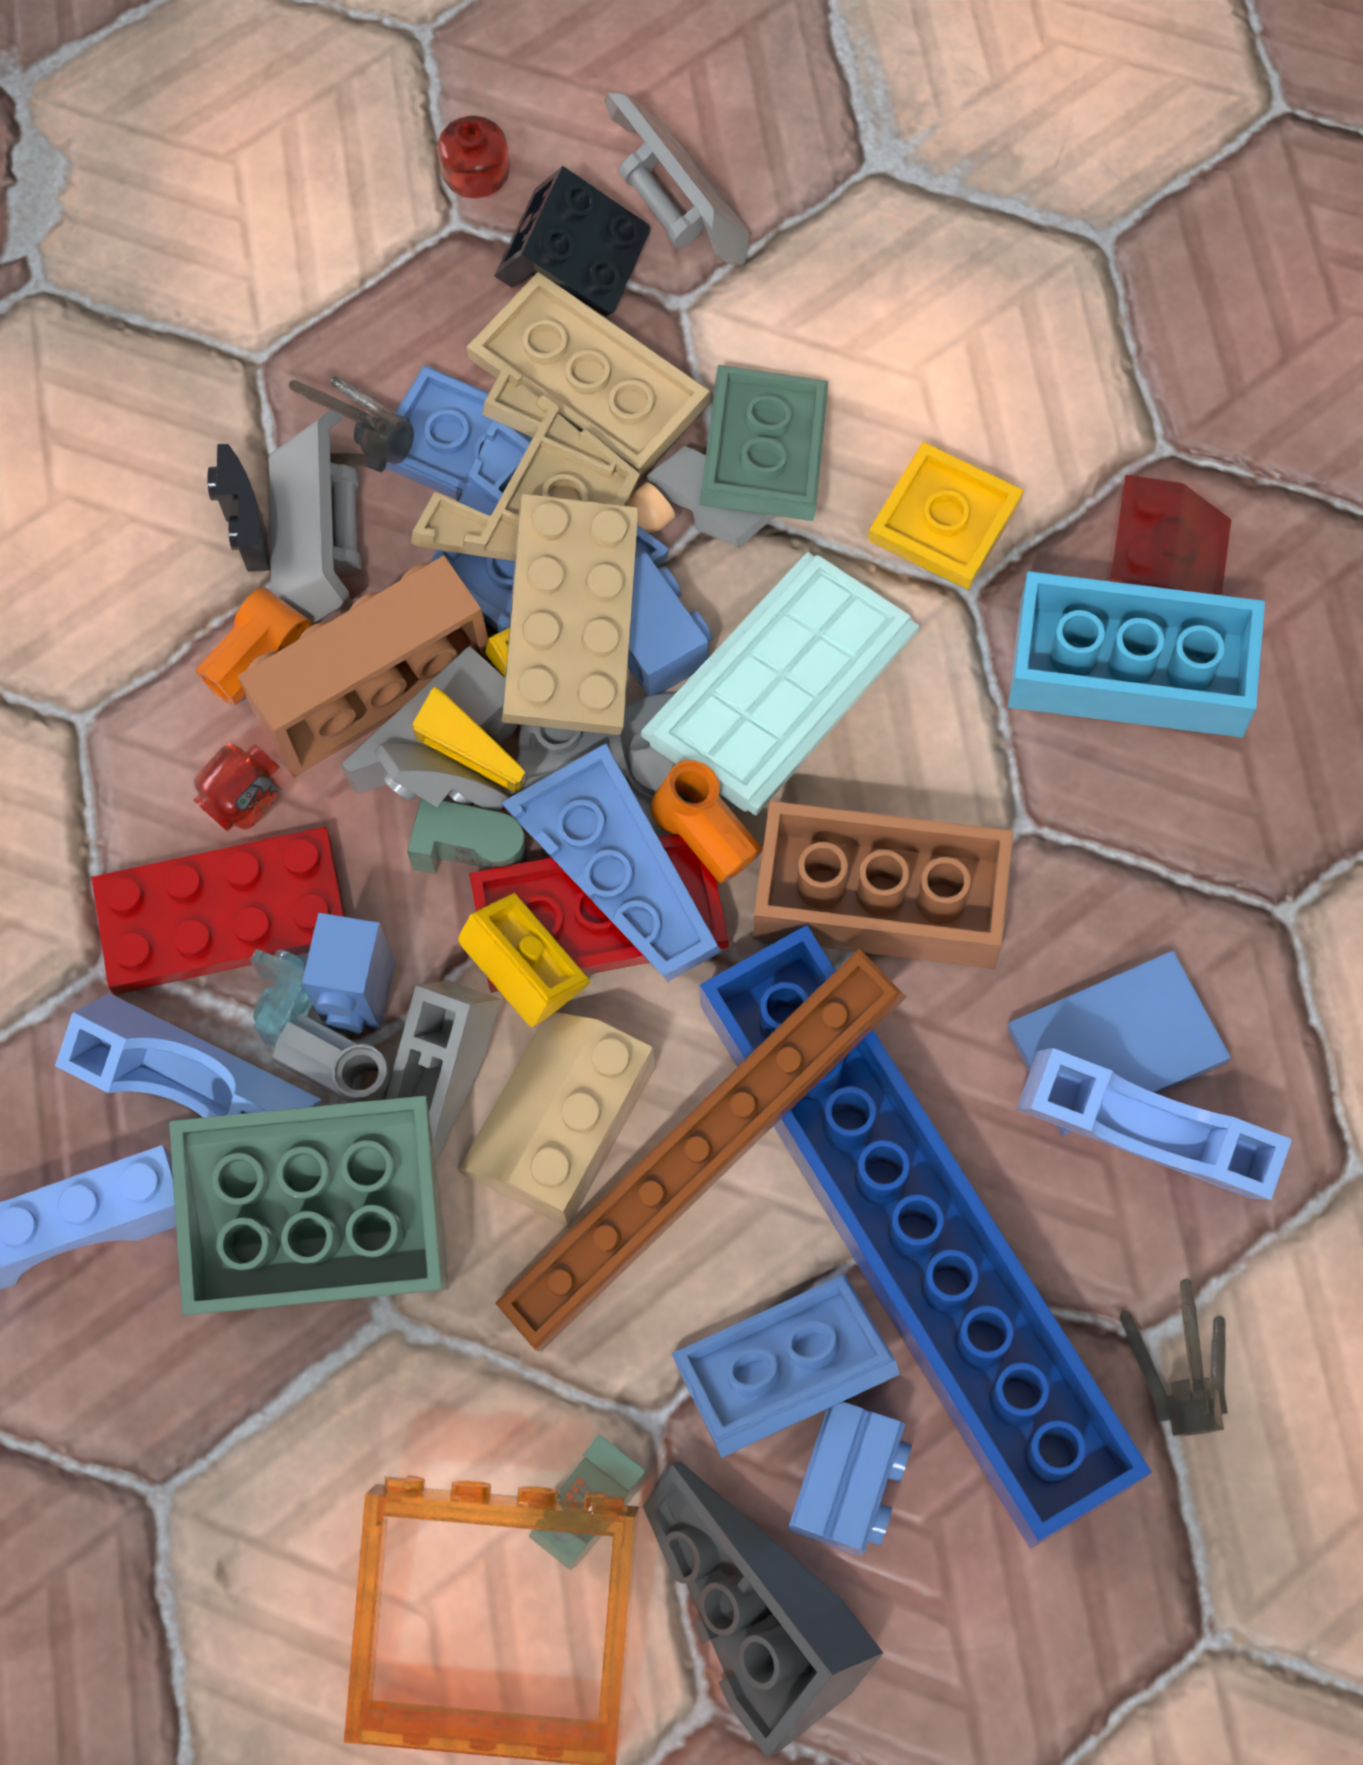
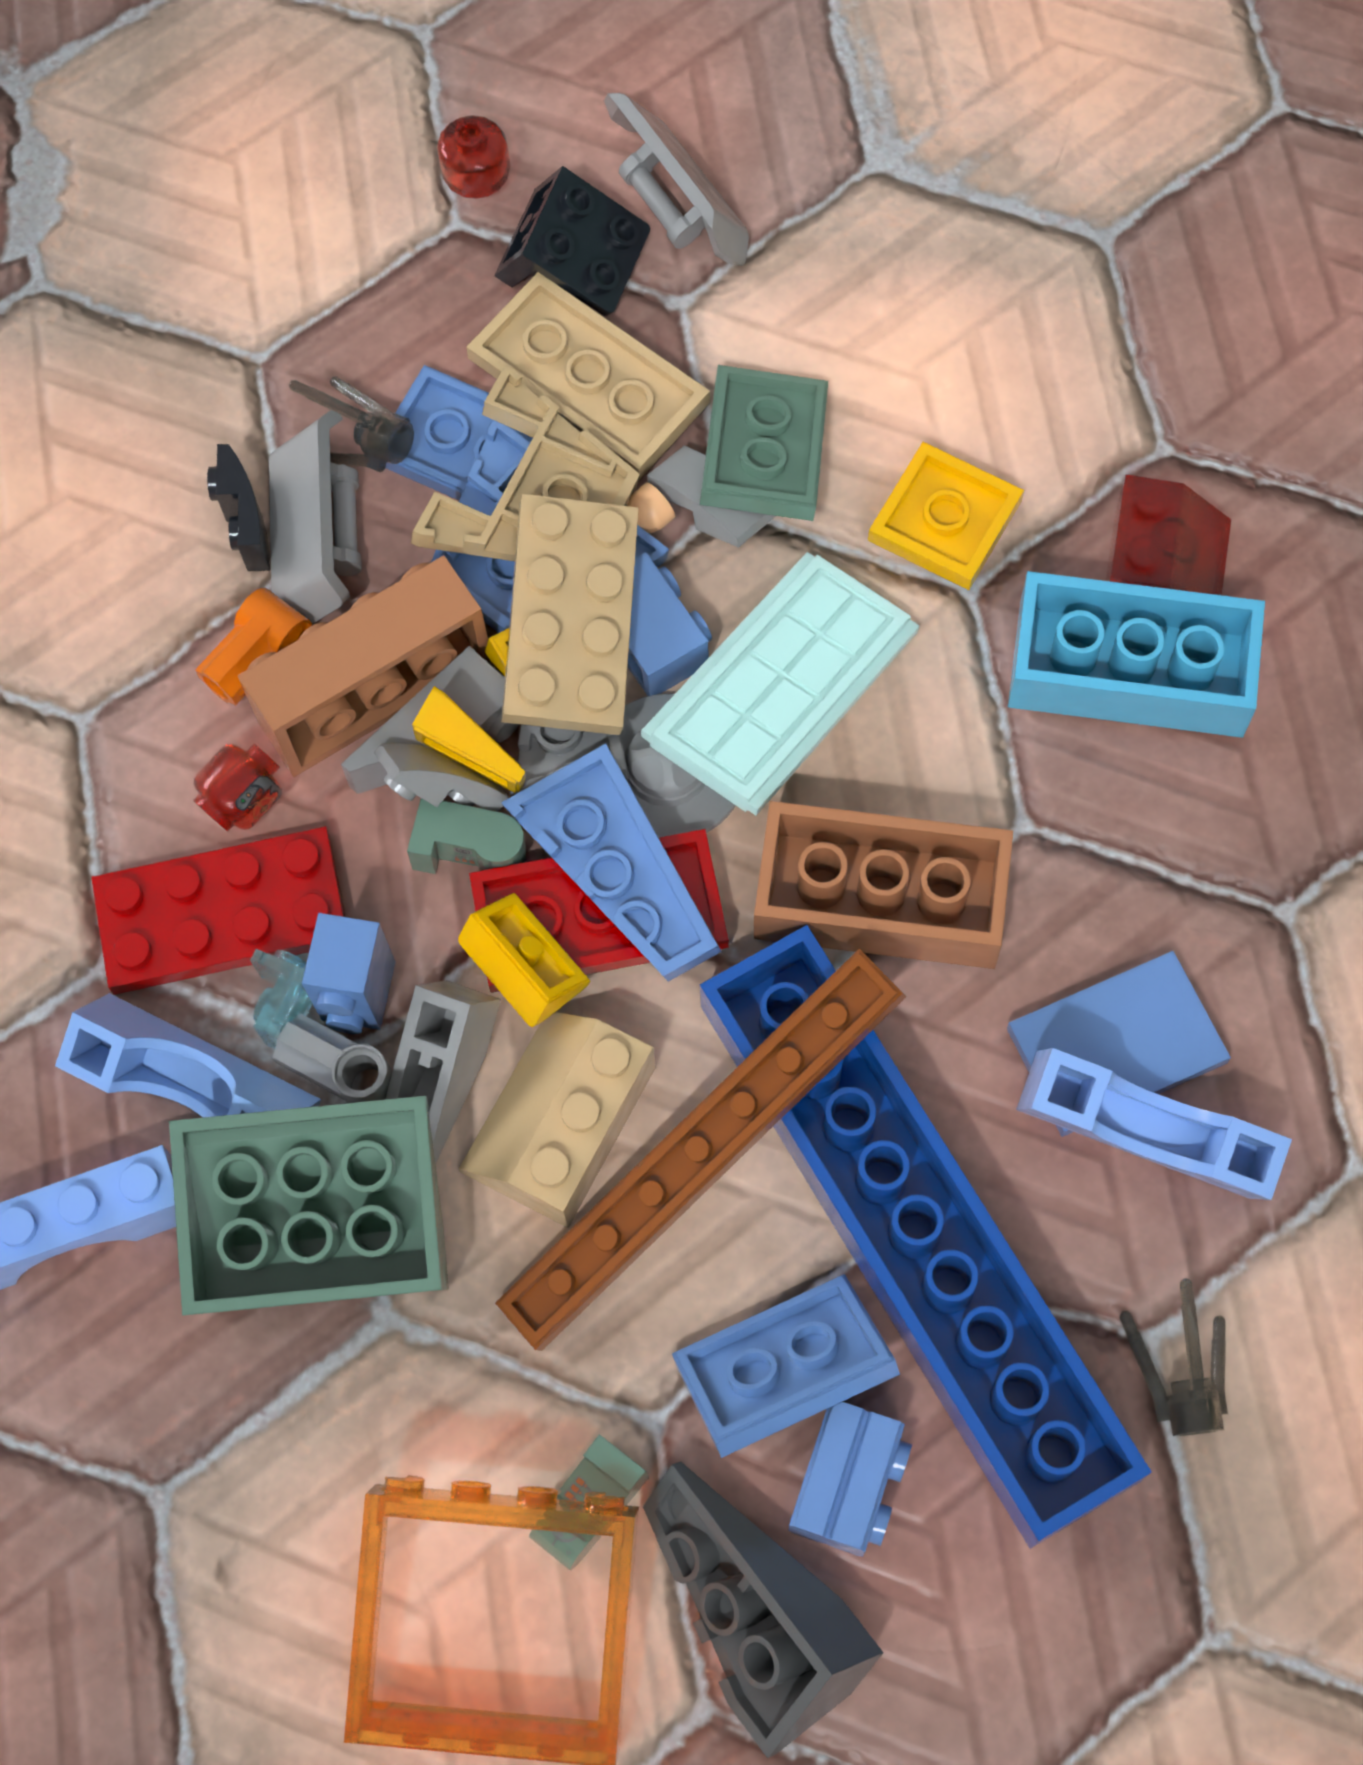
orange piece [650,760,763,884] -> none

